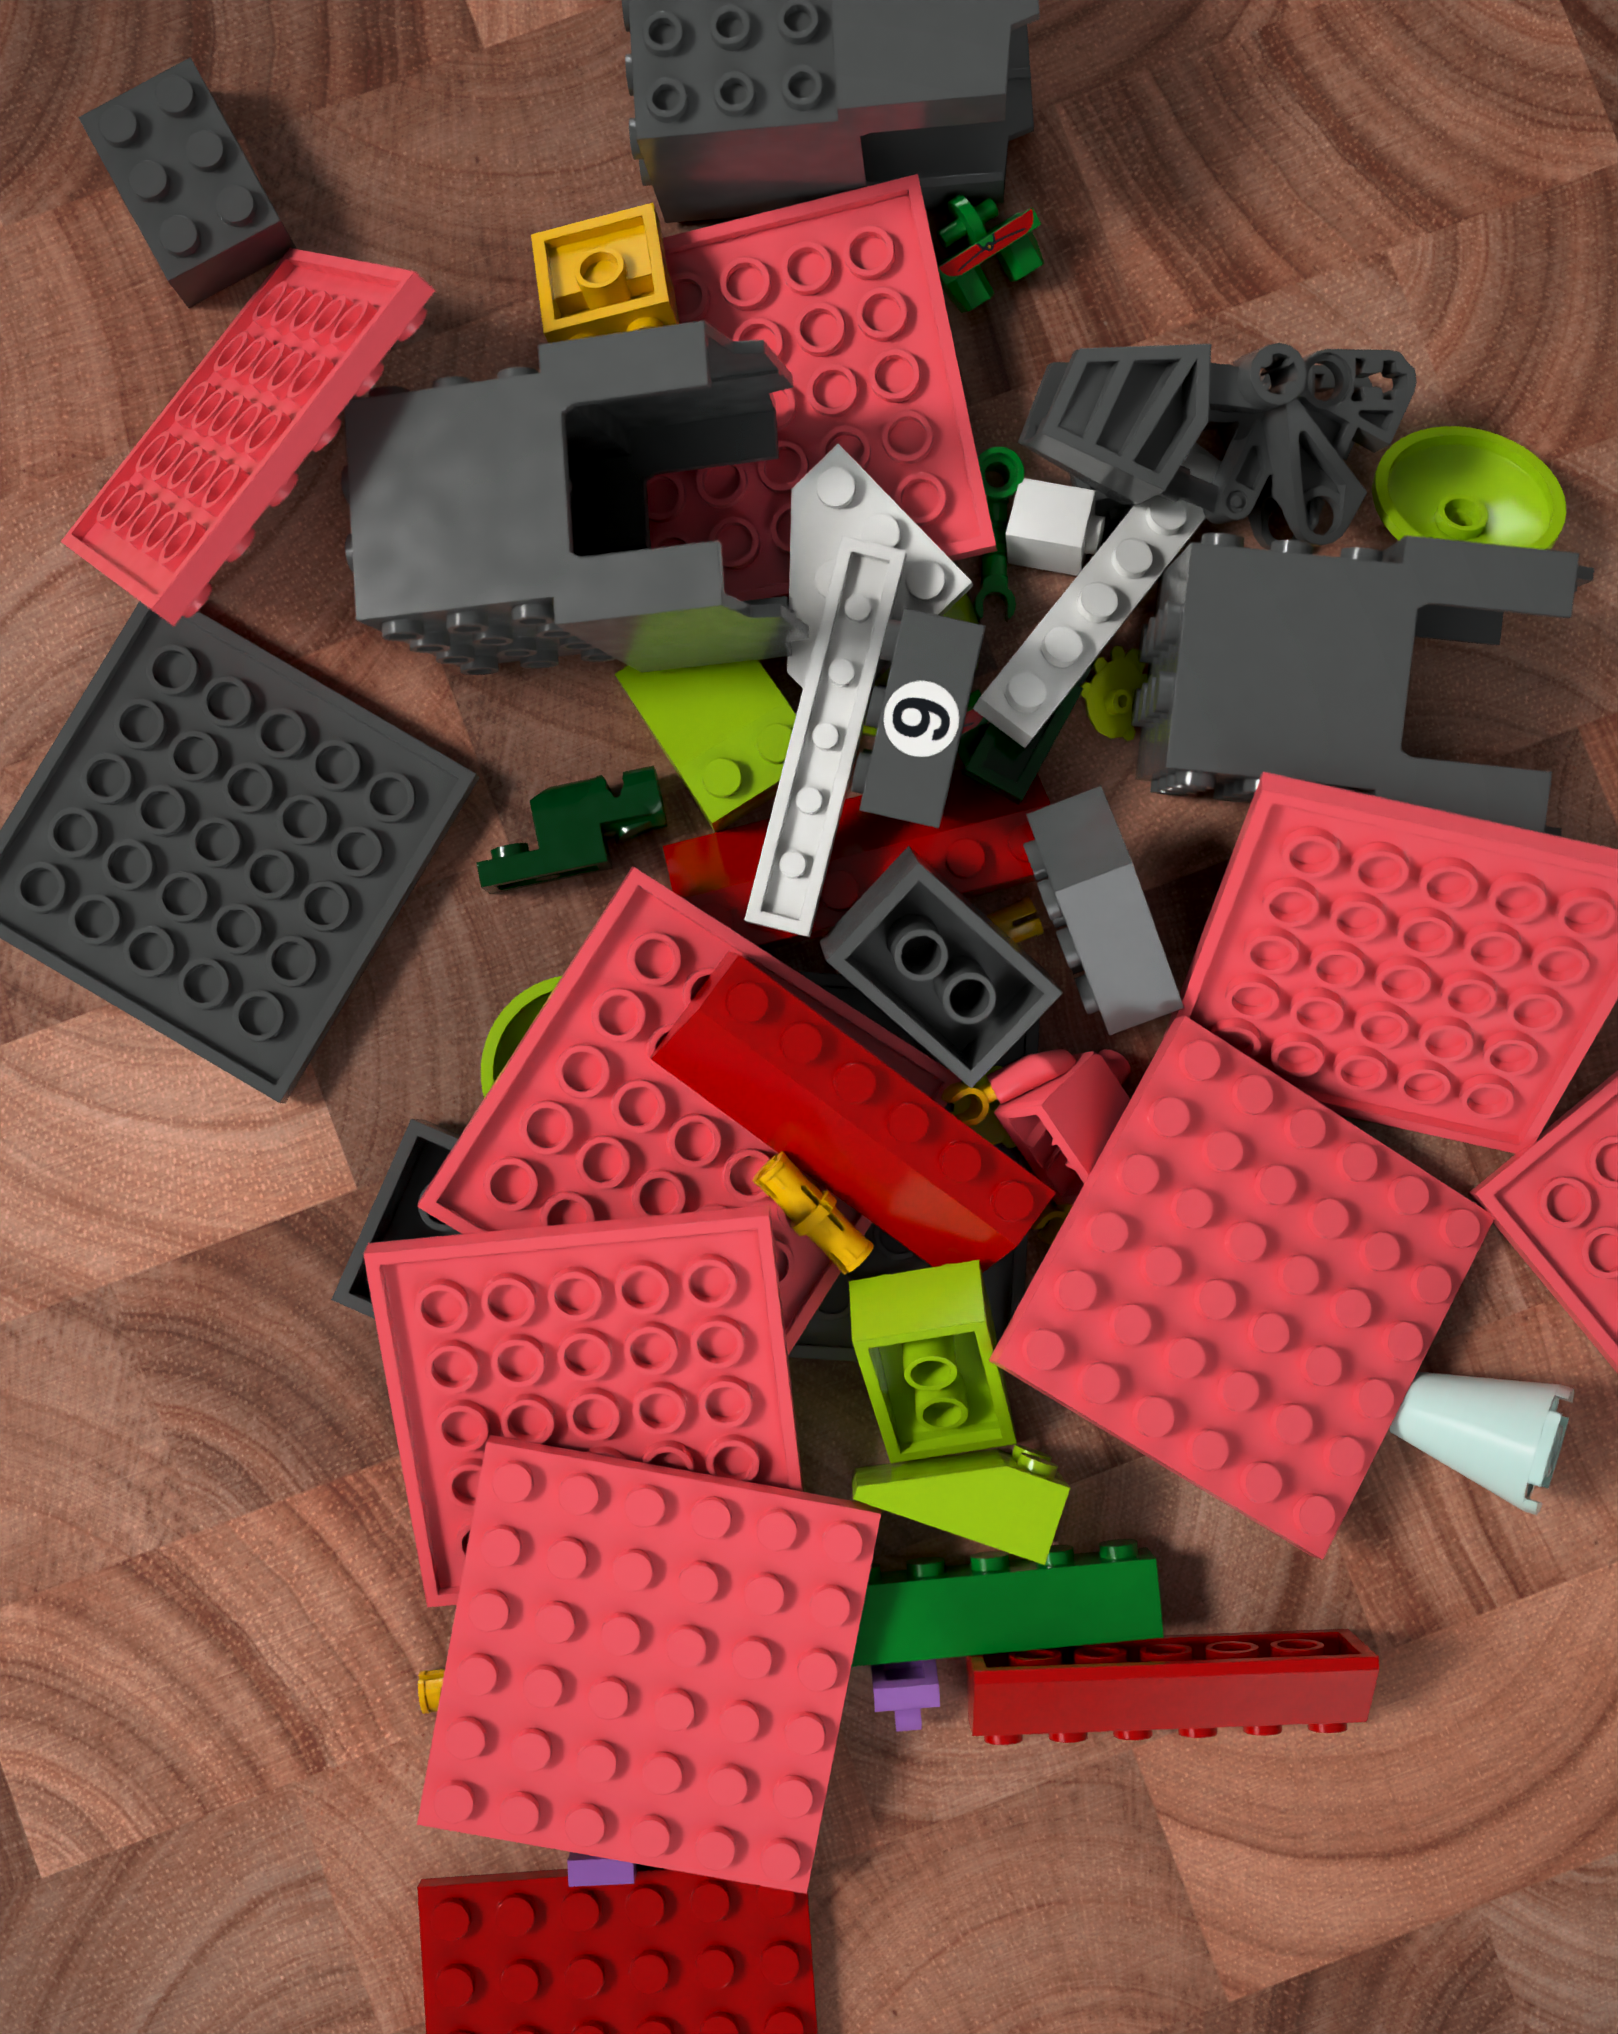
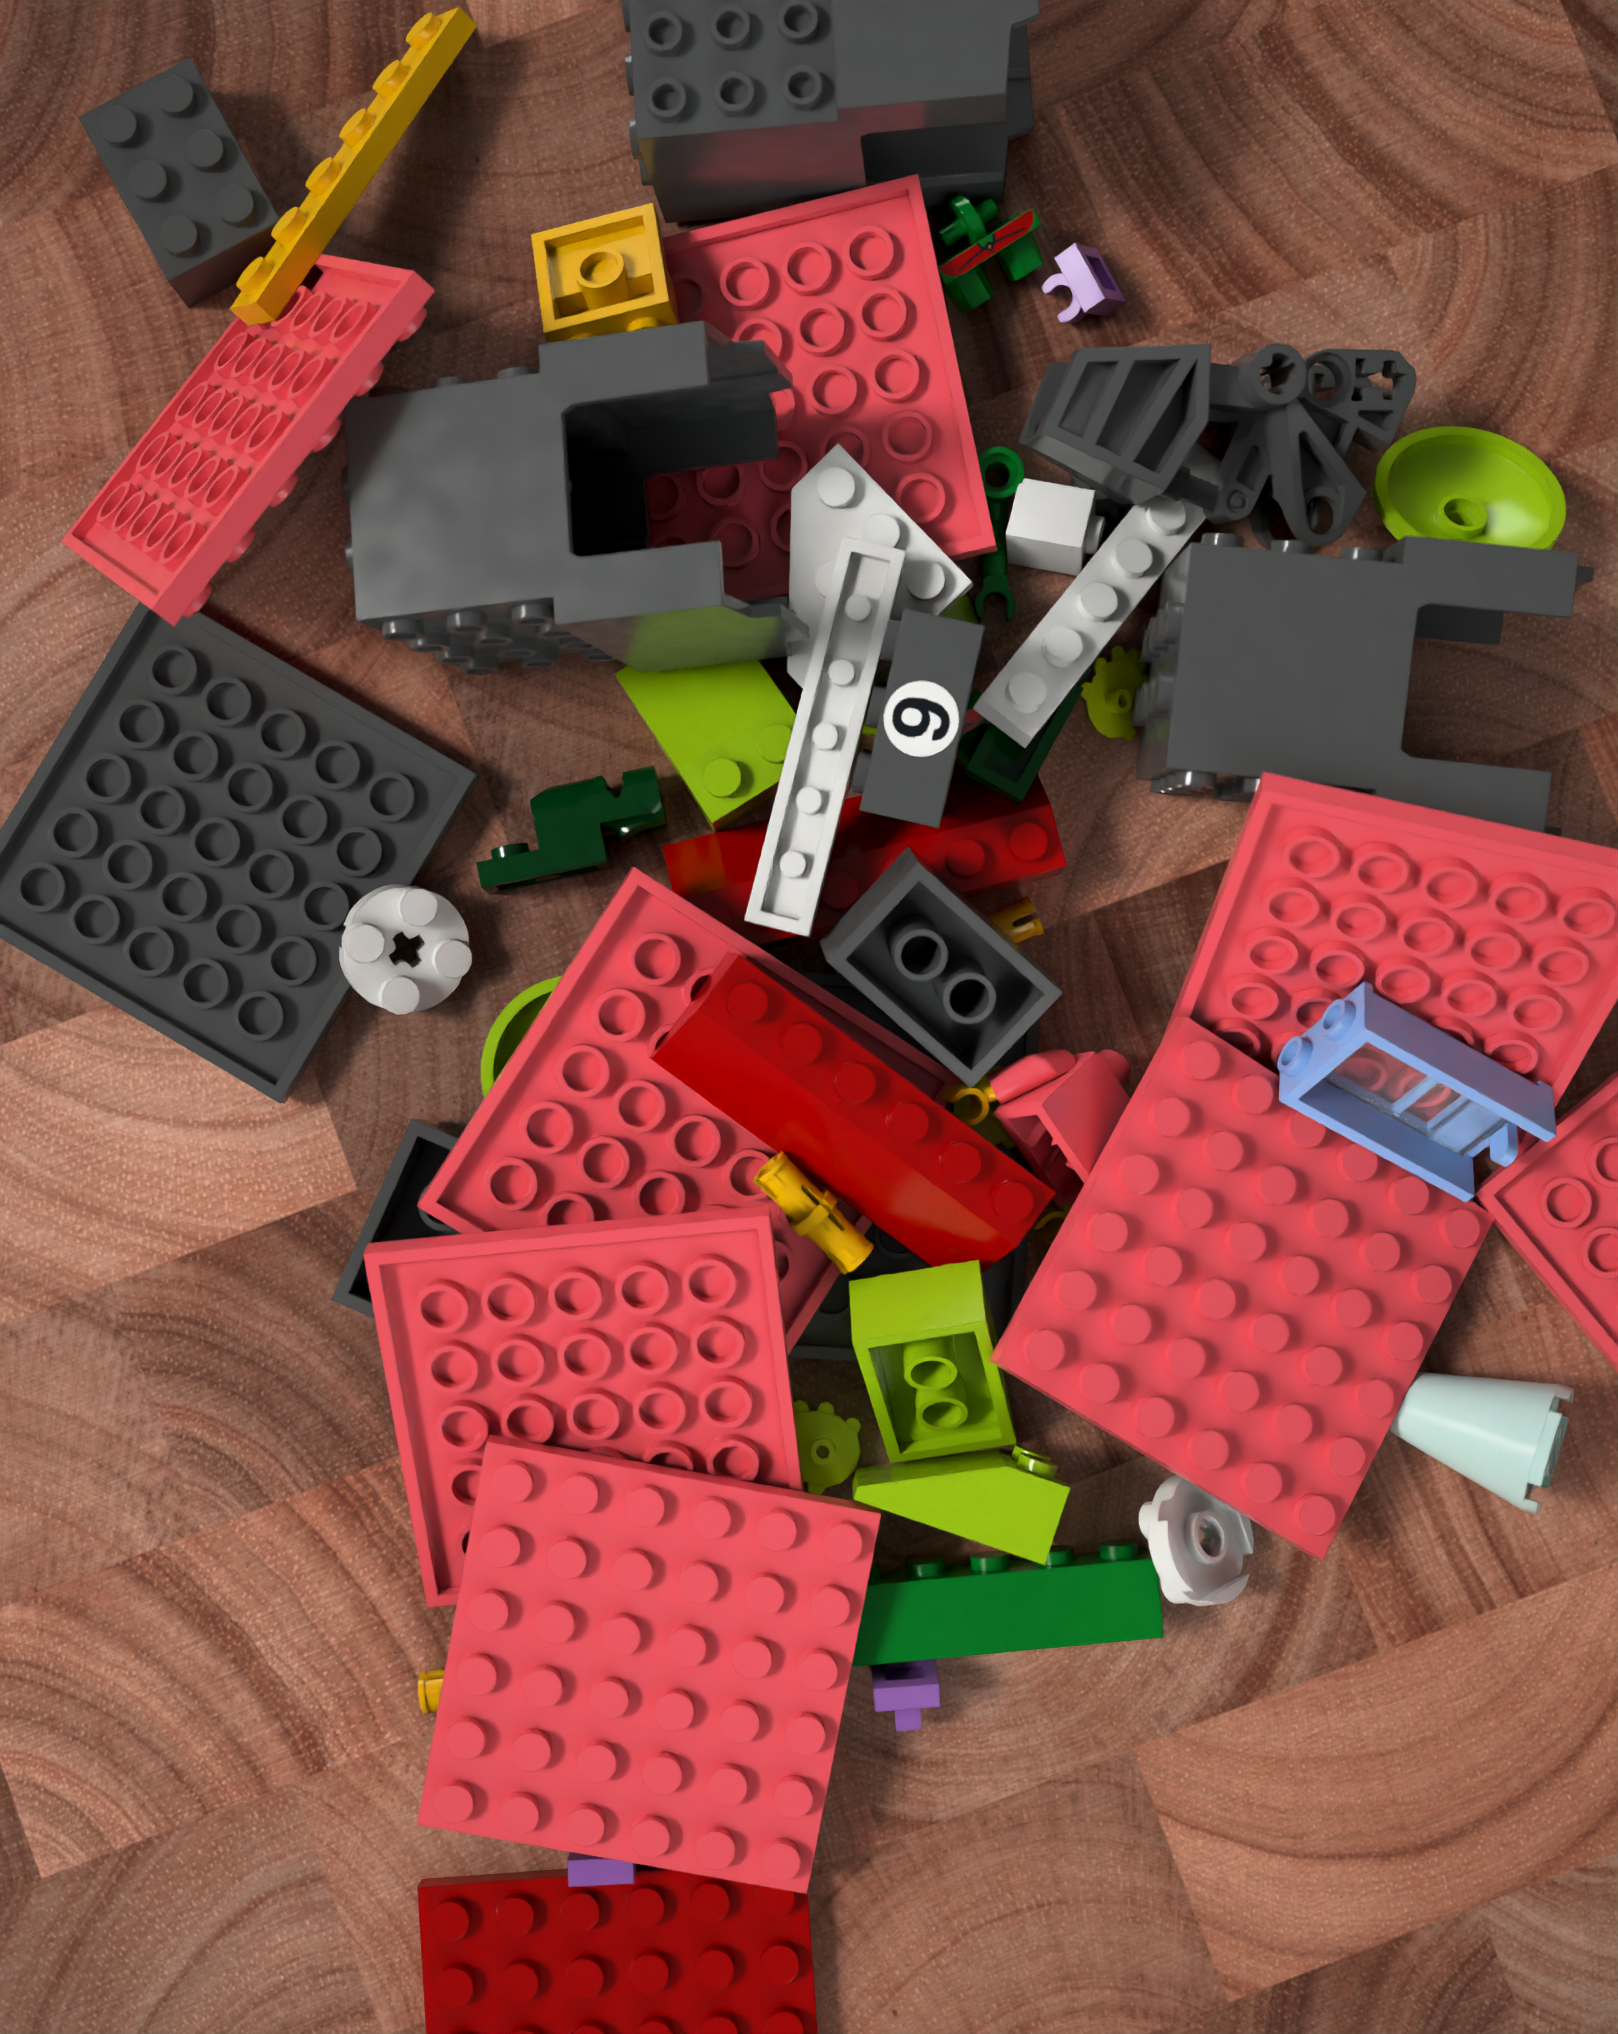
red slope [966,1629,1379,1745] -> none
dark grey brick [1023,786,1184,1035] -> none
none -> yellow plate [230,7,478,326]
none -> white plate [339,884,472,1015]
none -> neon yellow piece [794,1400,861,1495]
none -> tile [1042,243,1127,324]
none -> white plate [1139,1475,1254,1606]
none -> light blue door [1277,981,1556,1202]

